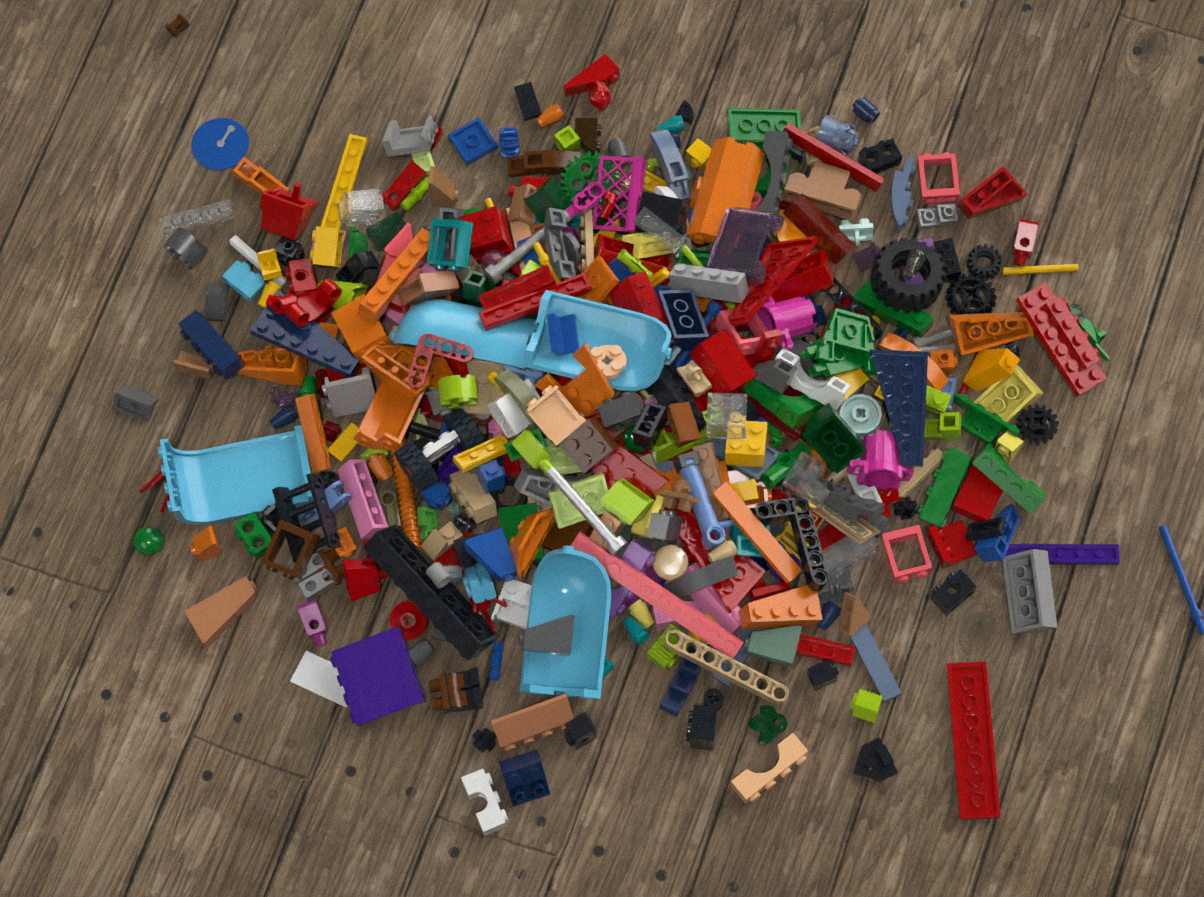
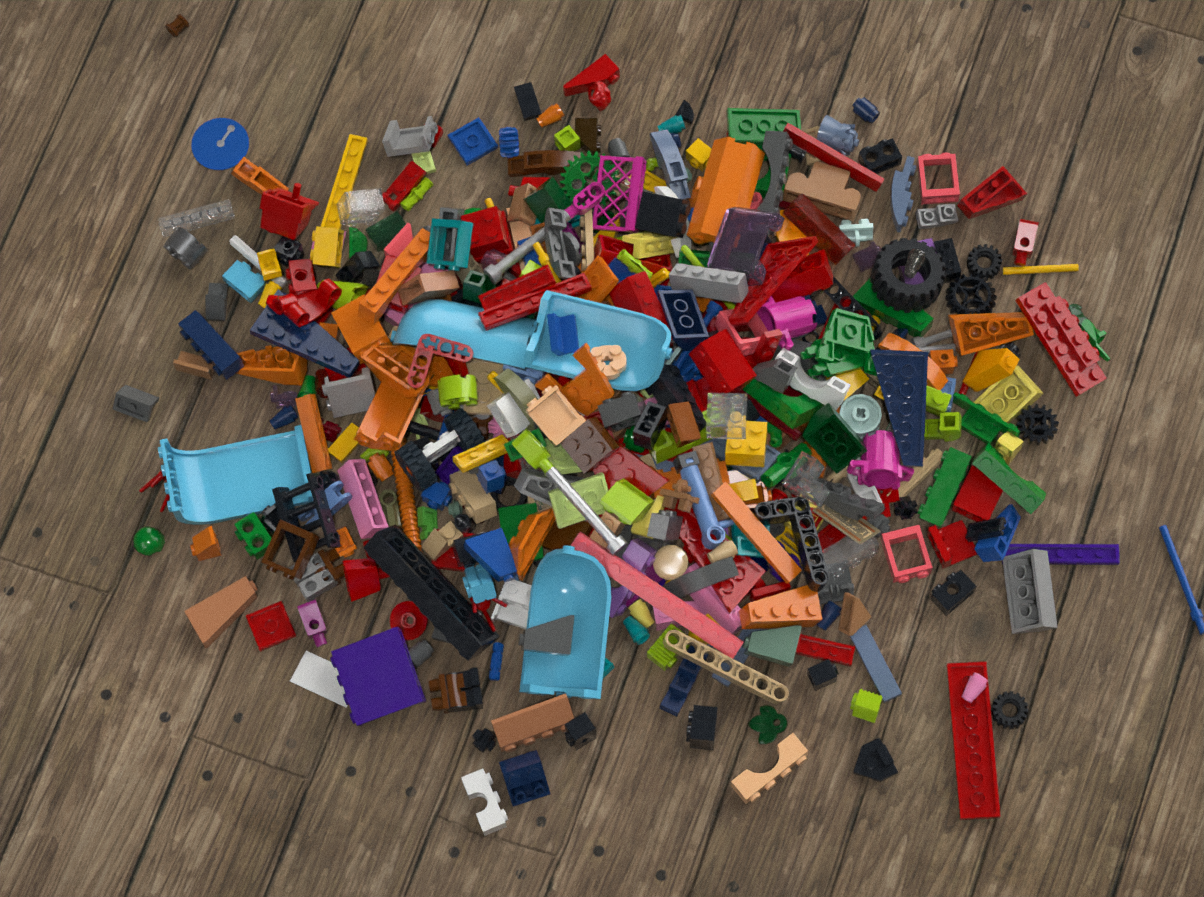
light grey piece [426,562,462,588] -> none
medium nougat slope [428,166,459,208] -> none
red arm [599,191,617,219] -> none
clear plate [633,207,688,255] -> none
tan hips [677,360,712,397] -> none
black wheel [704,689,724,711] -> none
none -> red tile [246,601,296,652]
none -> bright pink cone [961,672,988,703]
none -> black tyre [991,691,1028,730]

